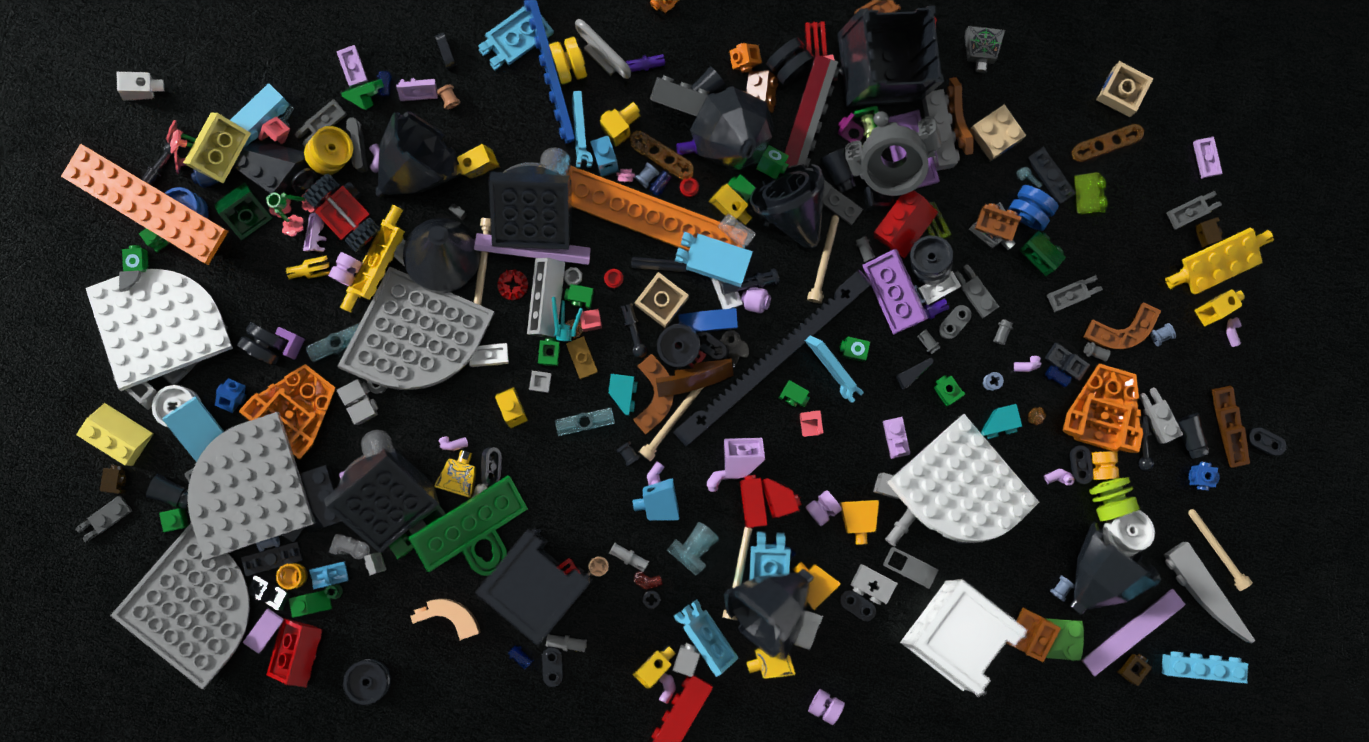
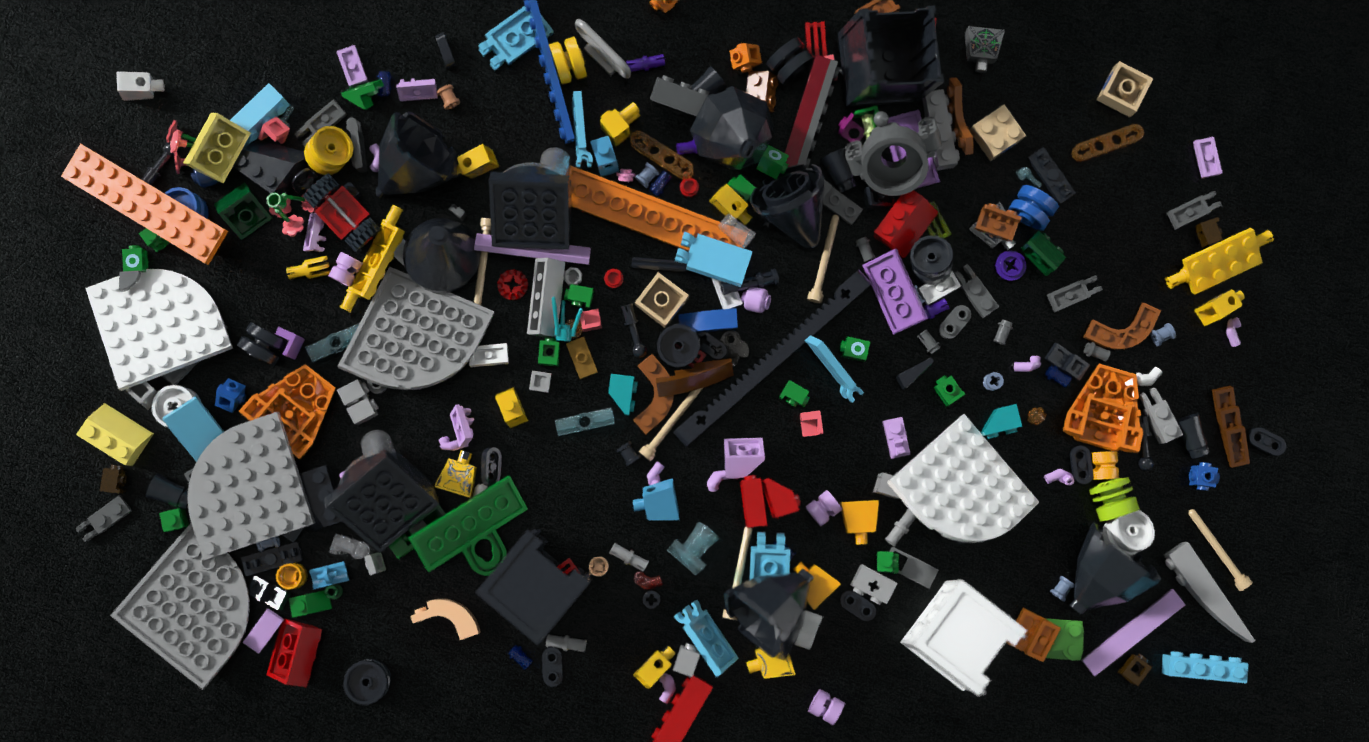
clear neon green bracket [1075,172,1107,214] -> none
none -> lavender plate [450,404,474,448]
none -> green brick [877,552,899,574]
none -> dark purple gear [995,250,1026,281]
none -> white arm [1136,367,1162,386]

